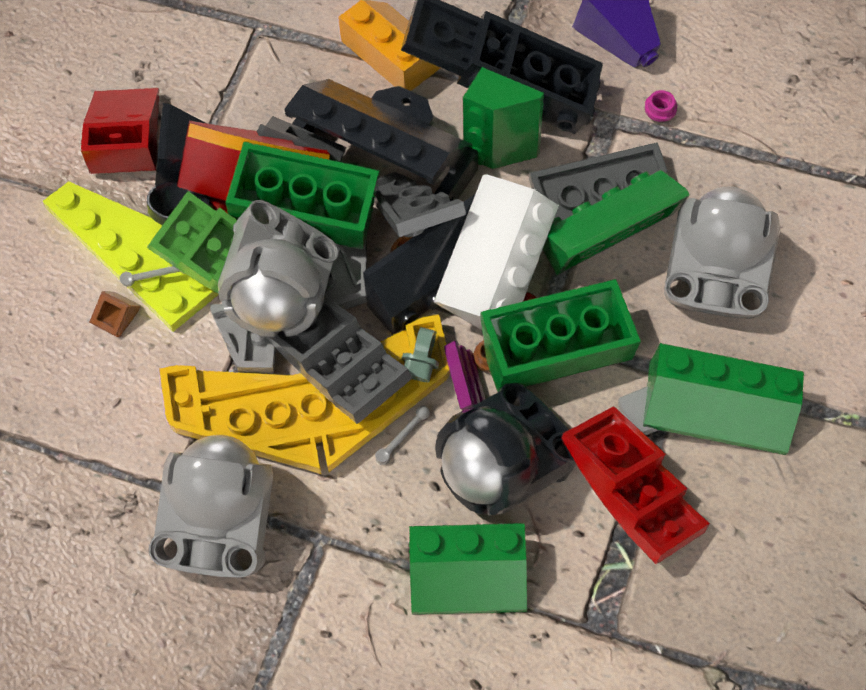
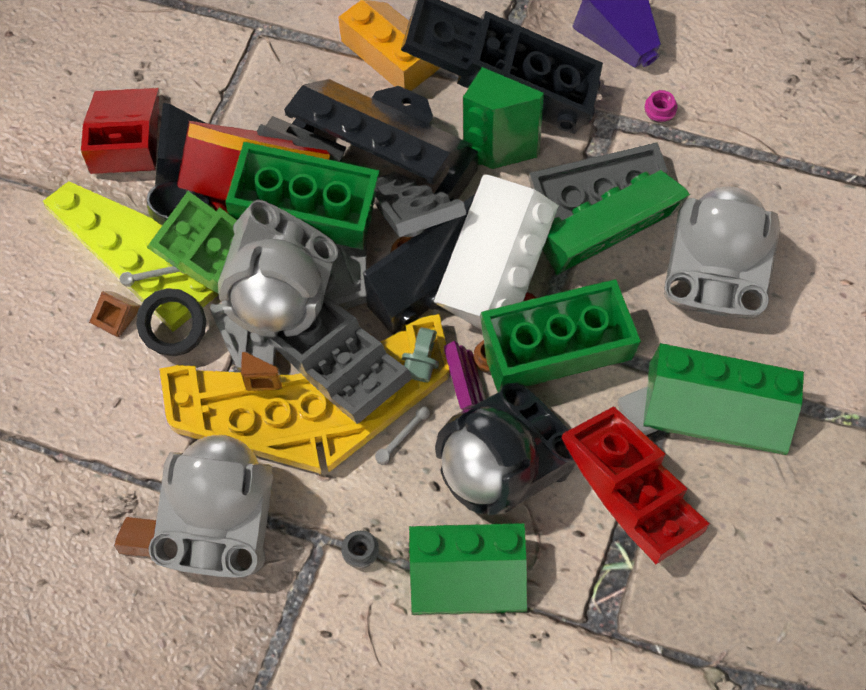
none -> dark orange slope [114,517,156,557]
none -> black tyre [136,288,207,356]
none -> dark orange slope [241,352,282,391]
none -> dark grey plate [341,530,379,568]

